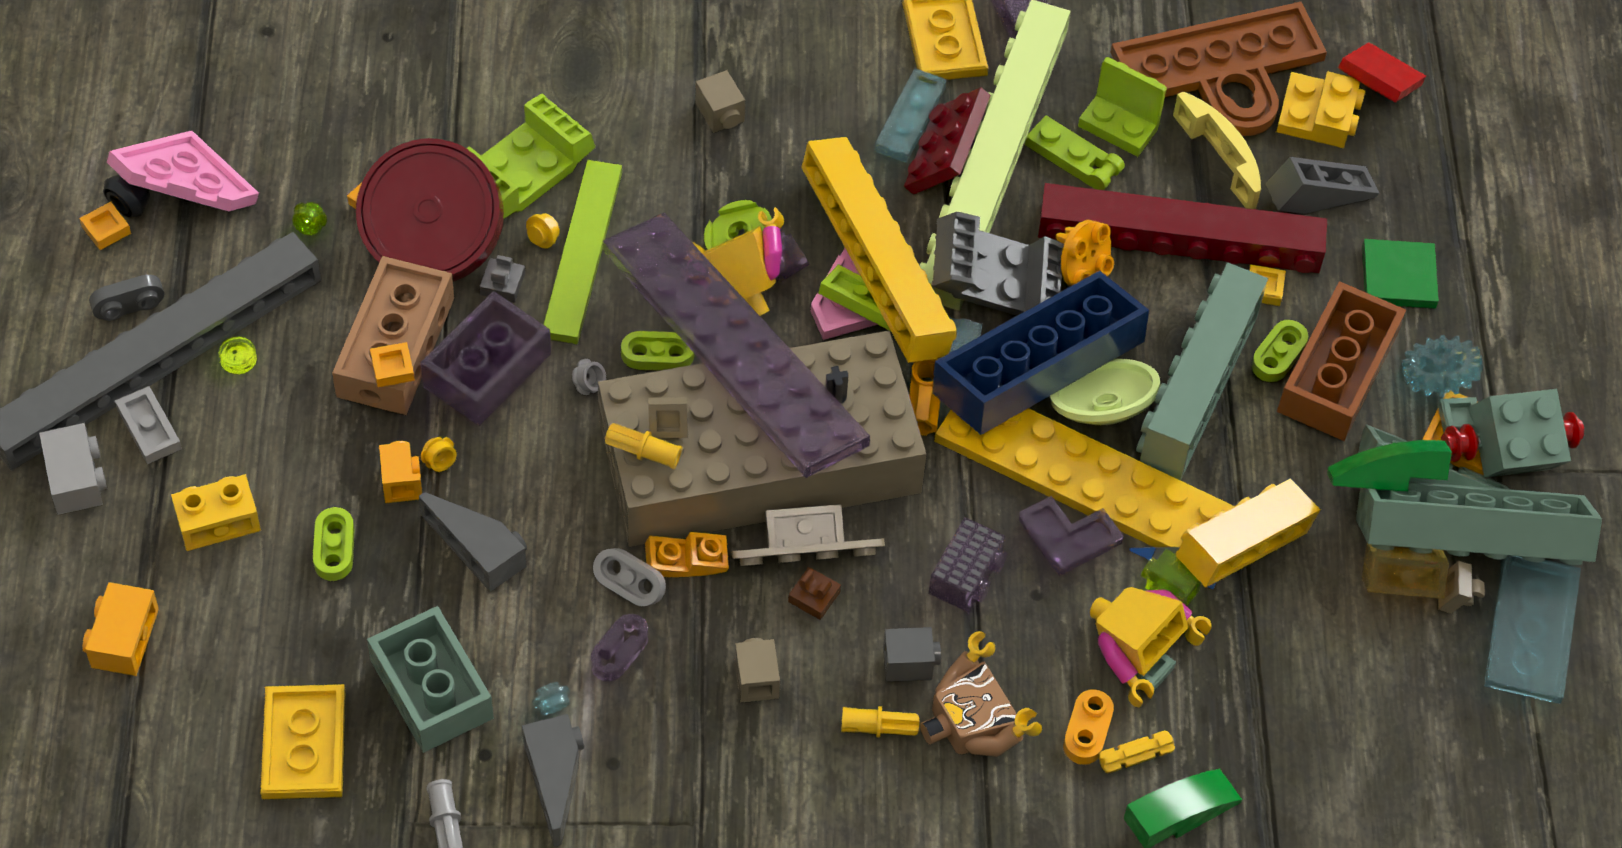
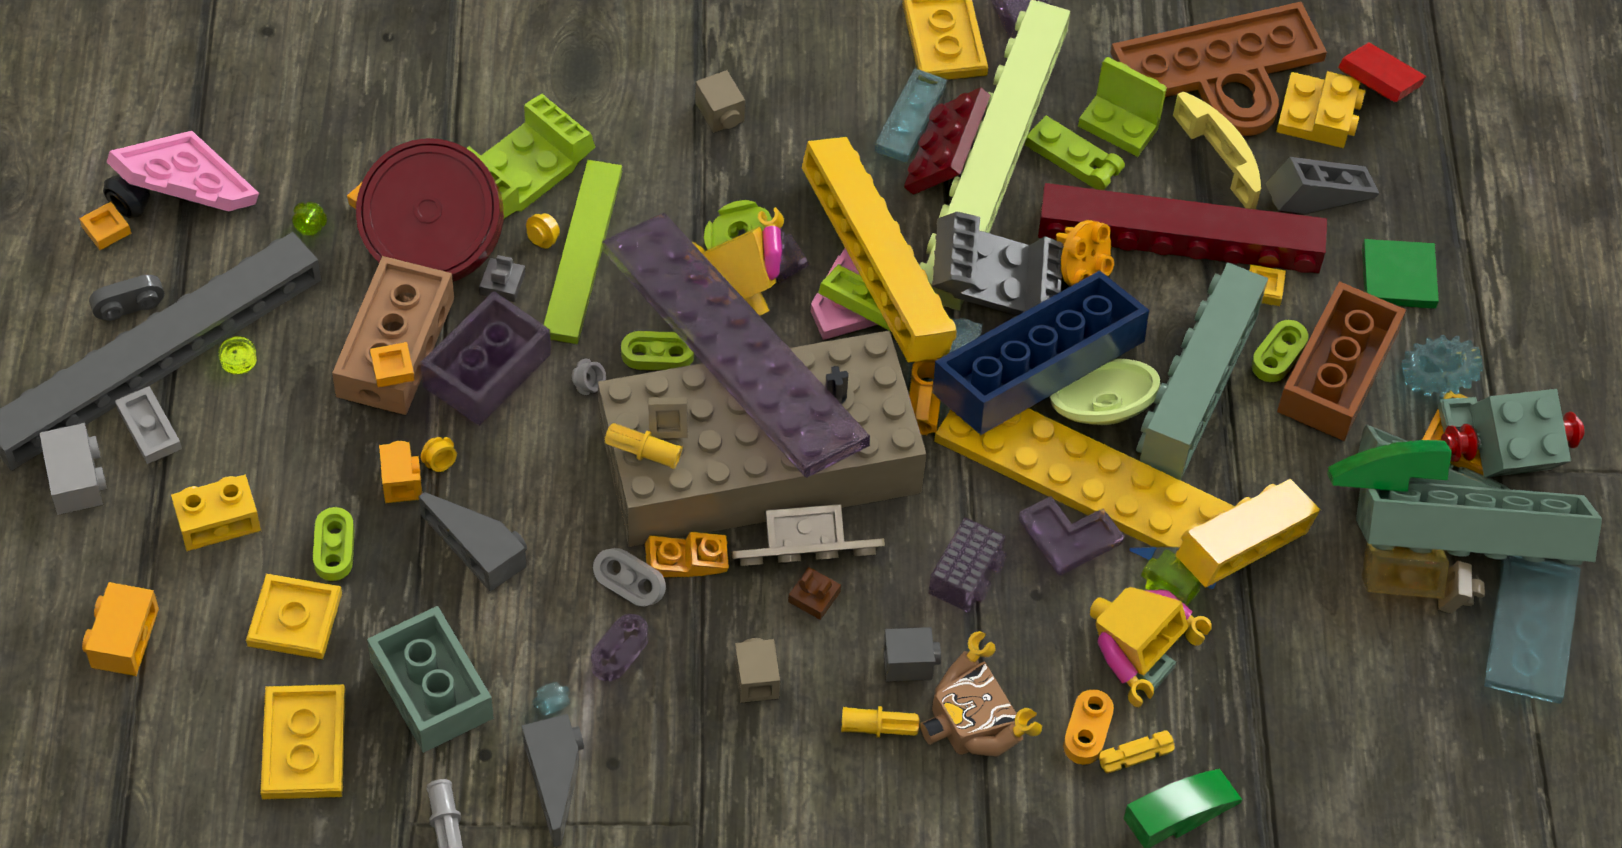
none -> yellow tile [246,574,342,659]

